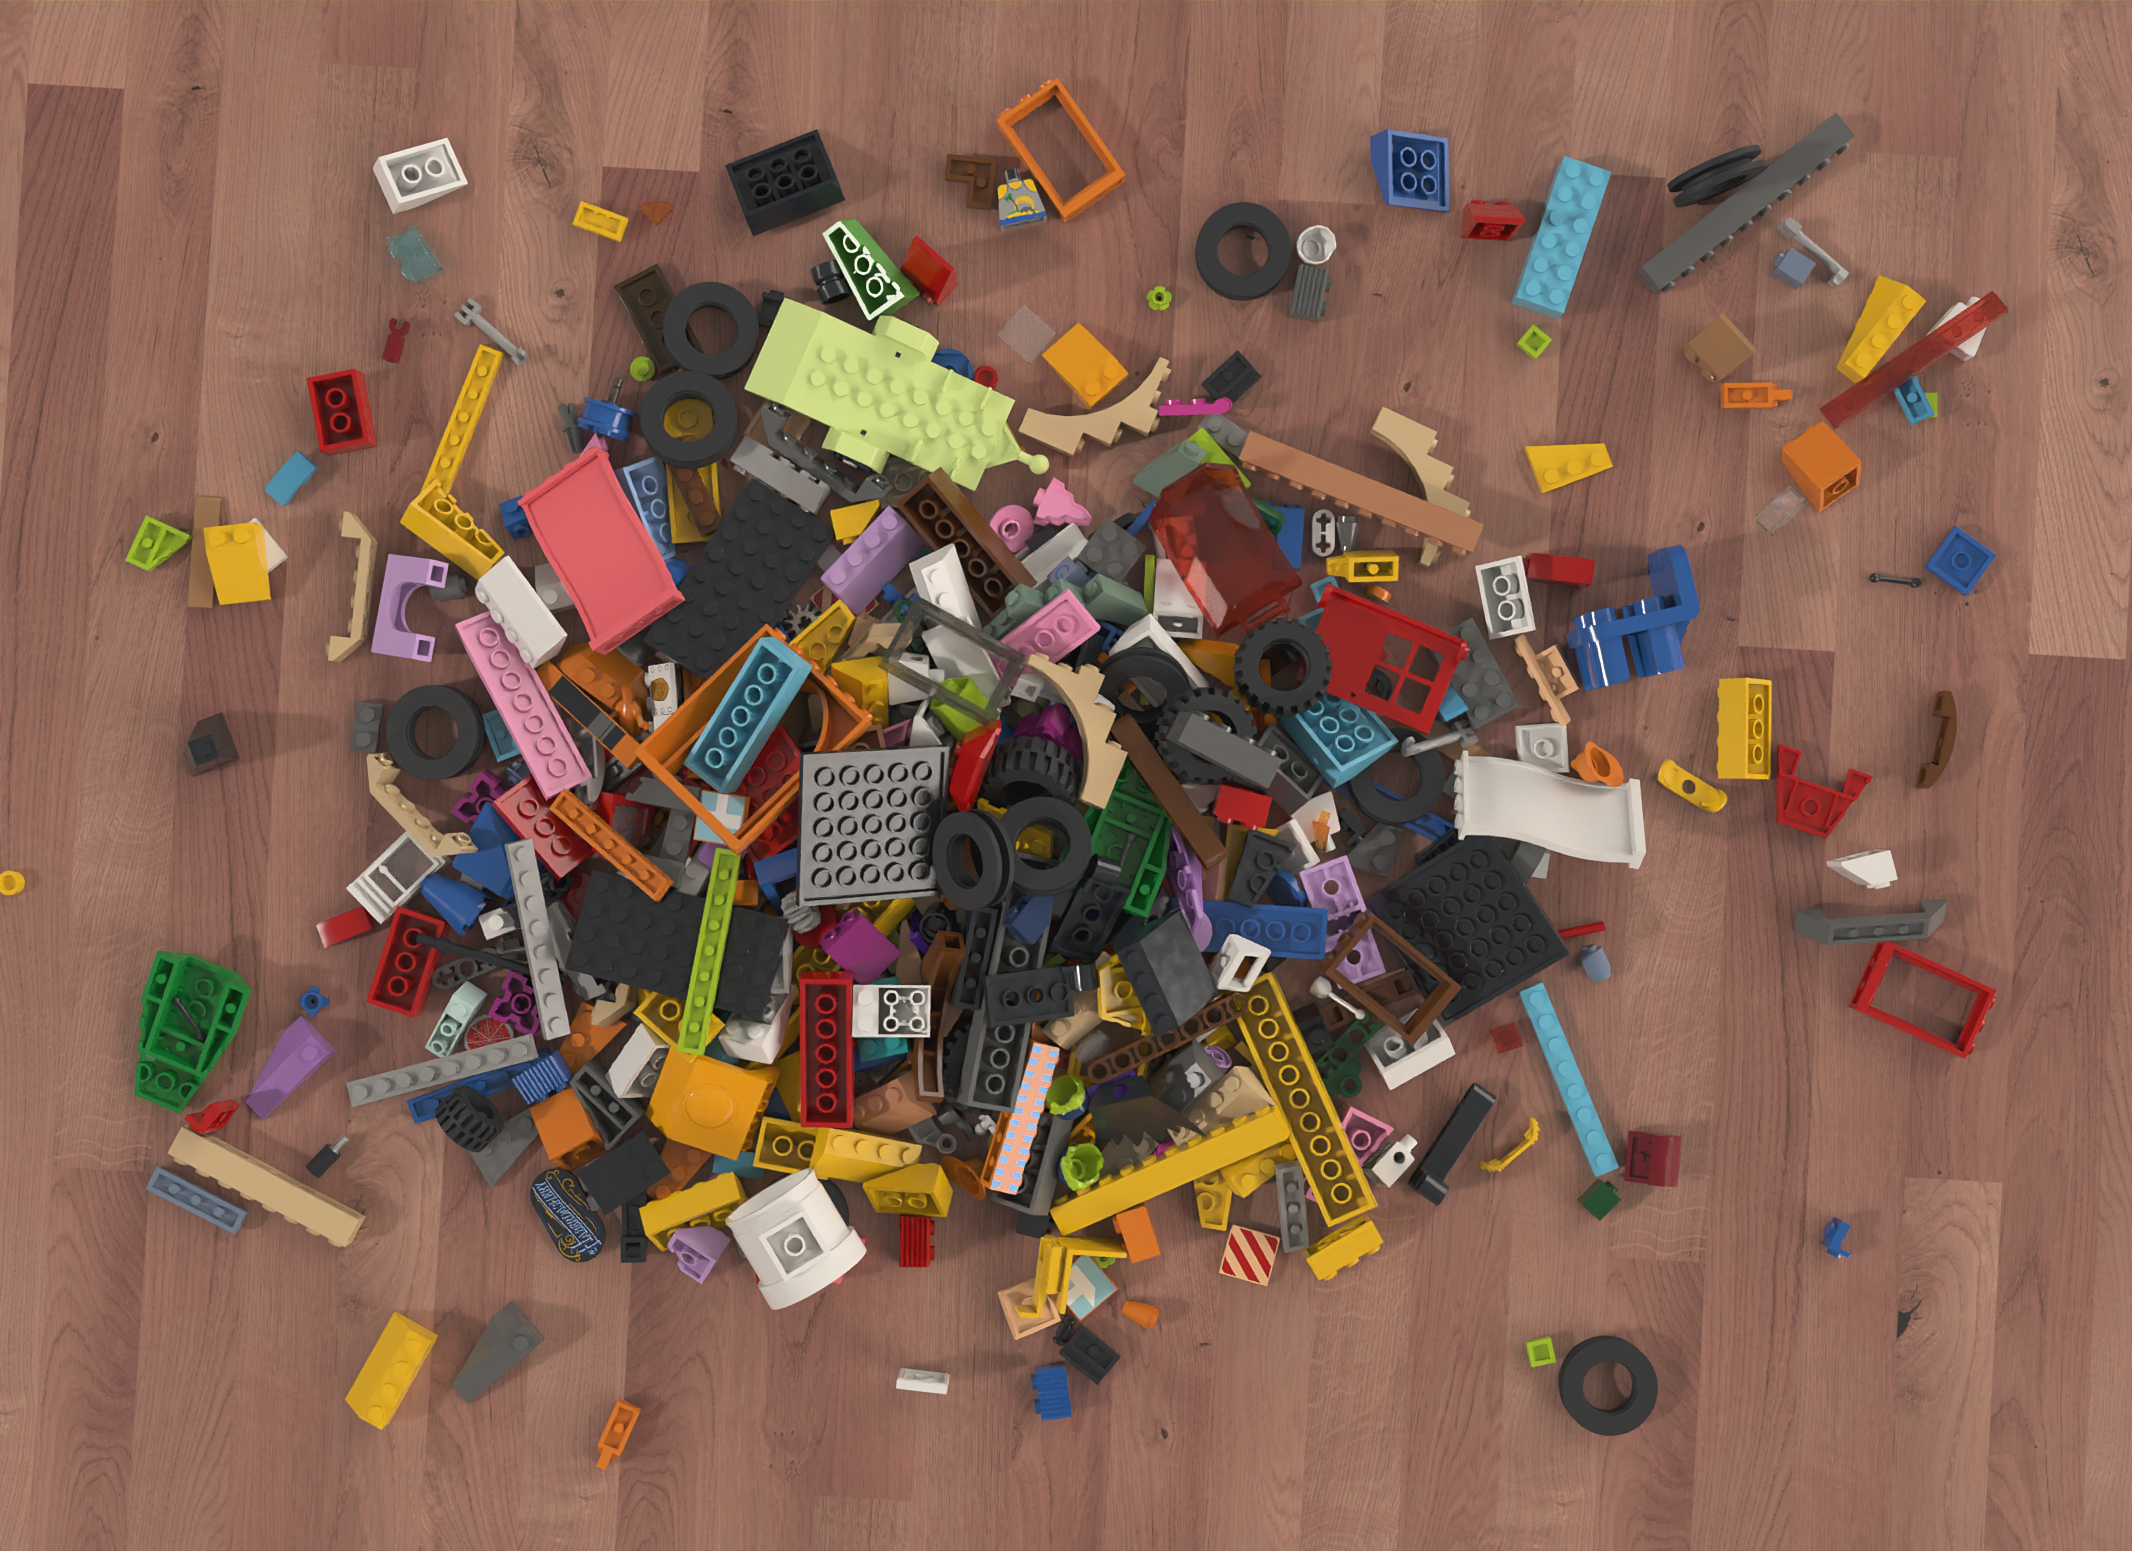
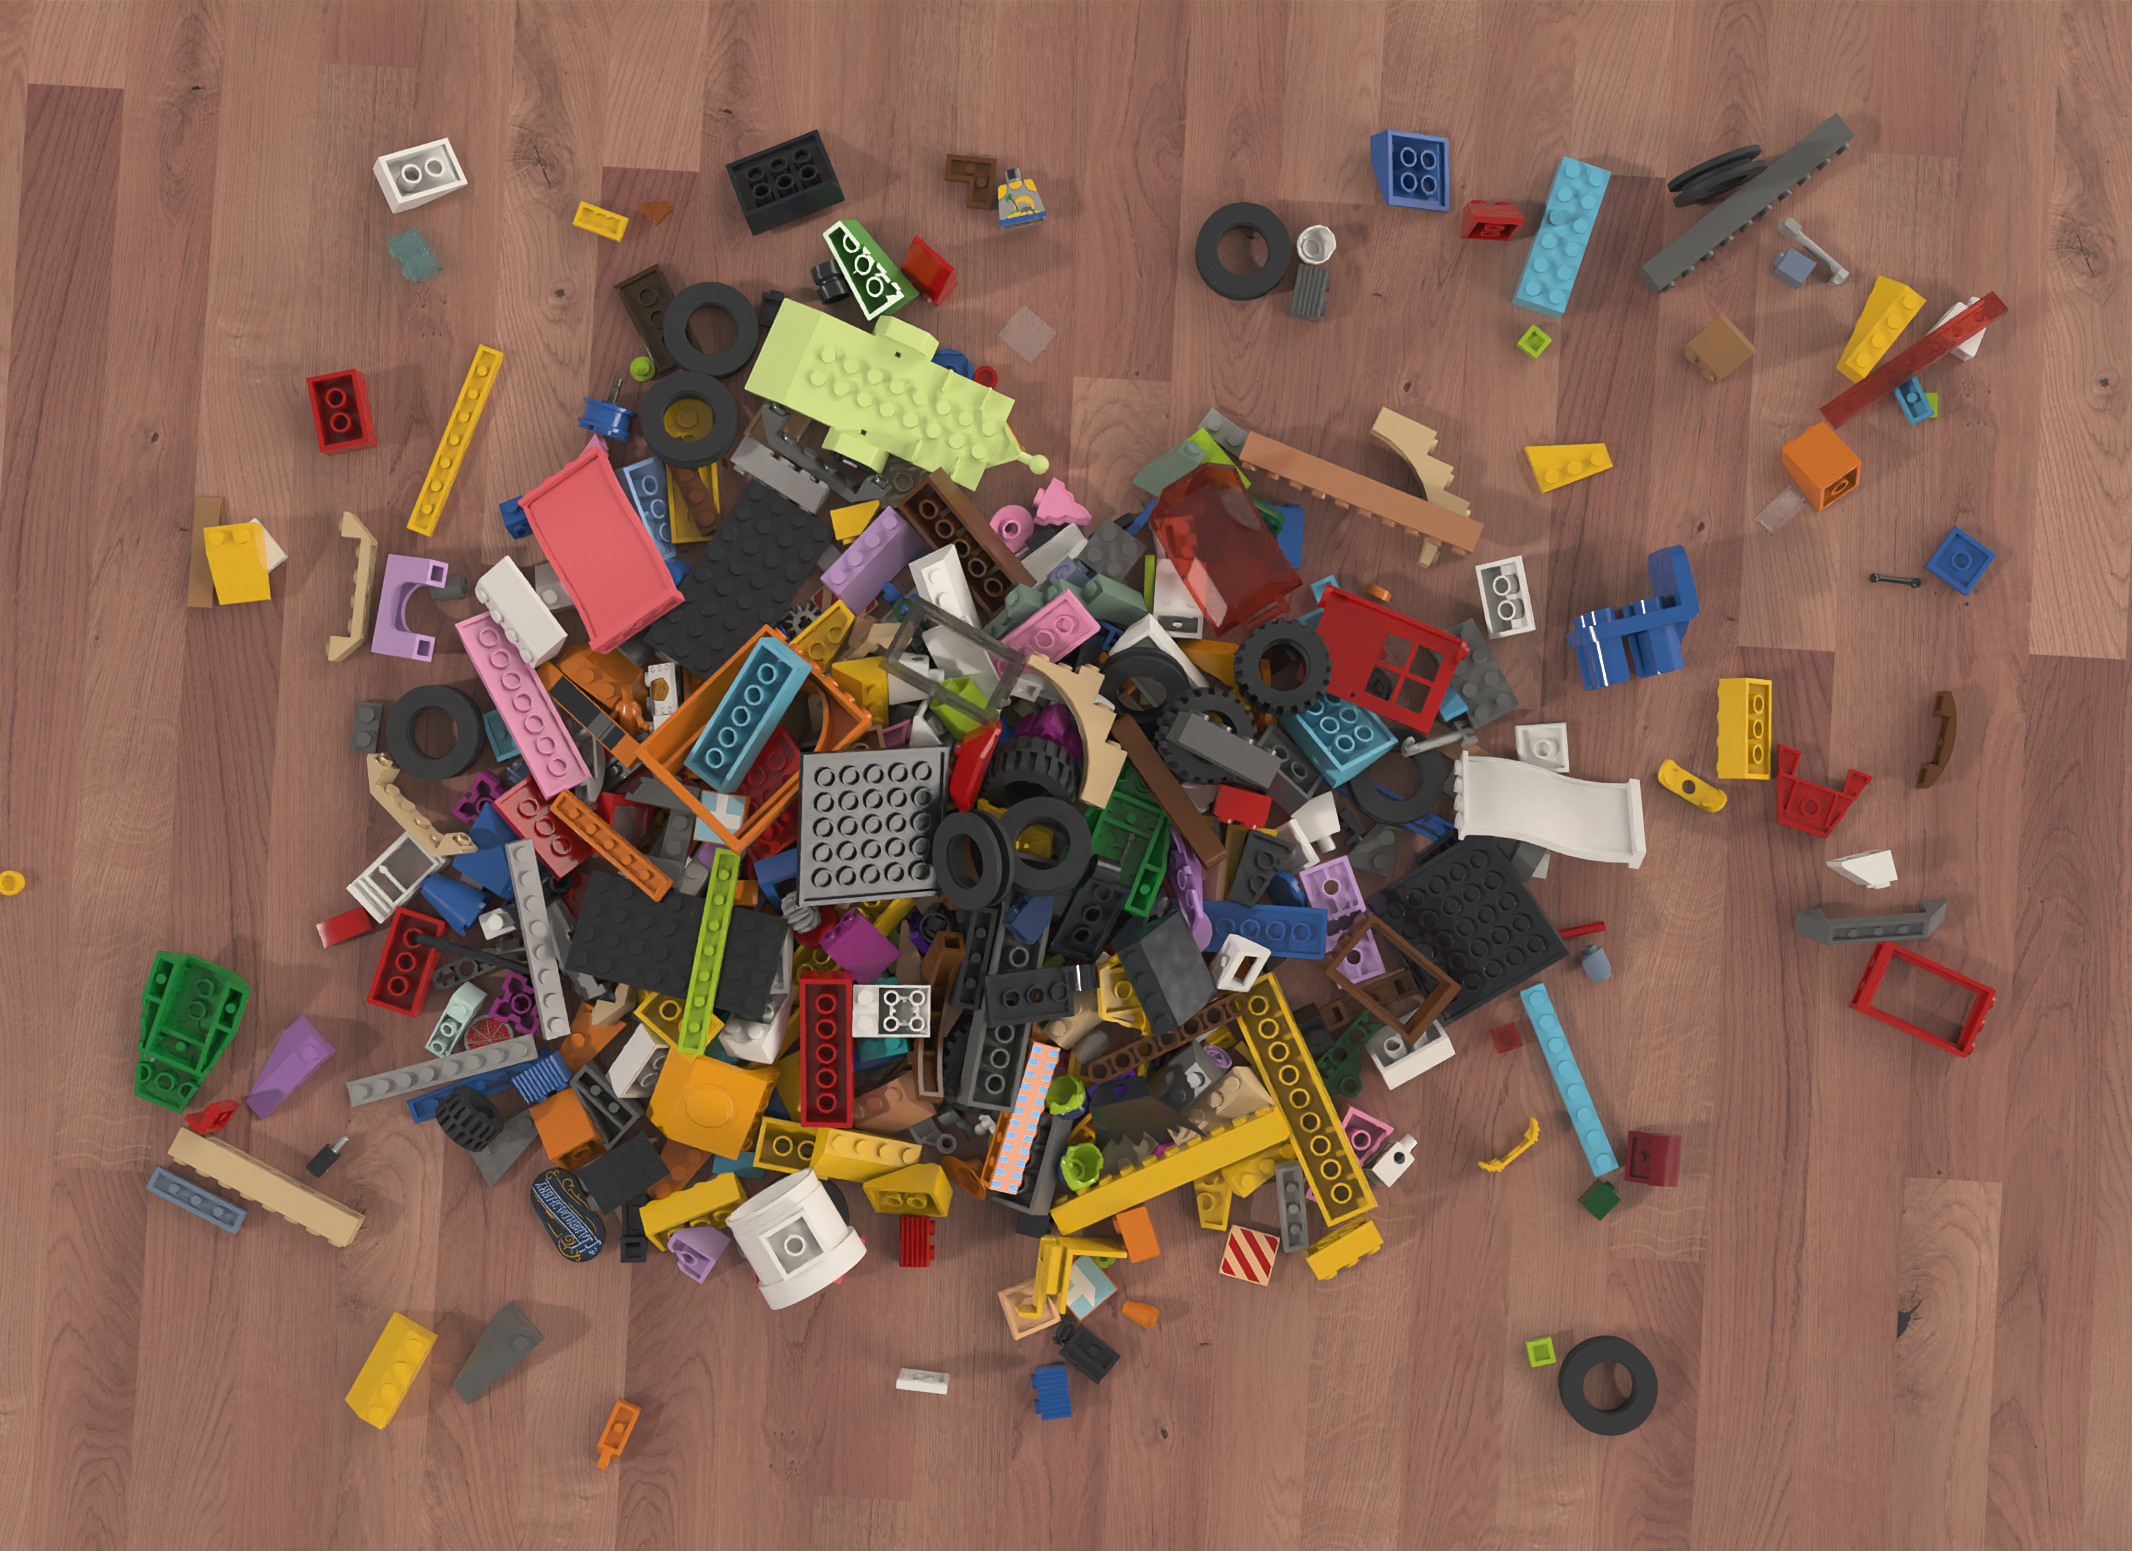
lime wing [125,515,193,572] -> none
black hinge [172,996,207,1042] -> none
black slope [183,712,240,777] -> none
dark azure slope [264,451,318,506] -> none
blue plate [299,986,329,1016] -> none
dark red bar [382,318,410,364] -> none
yellow wedge [400,479,505,581] -> none
light grey hinge [454,297,529,366] -> none
dark grey axle [558,403,585,453] -> none
orange door [996,78,1126,224] -> none
tan arch [1019,357,1171,458] -> none
light orange slope [1042,322,1128,411] -> none
lime plate [1147,286,1172,311] -> none
dark pink plate [1159,397,1232,416] -> none
black plate [1201,350,1262,405] -> none
white hinge [1310,976,1365,1019] -> none
white beam [1311,509,1335,558] -> none
clear orange bar [1312,810,1331,852] -> none
yellow hinge [1326,550,1399,582] -> none
dark grey cone [1335,515,1360,551] -> none
black beam [1408,1082,1496,1206] -> none
light nougat bracket [1514,633,1581,726] -> none
red slope [1522,553,1596,589] -> none
orange piece [1571,741,1624,787] -> none
orange hinge [1720,382,1792,409] -> none
blue bracket [1821,1217,1852,1259] -> none

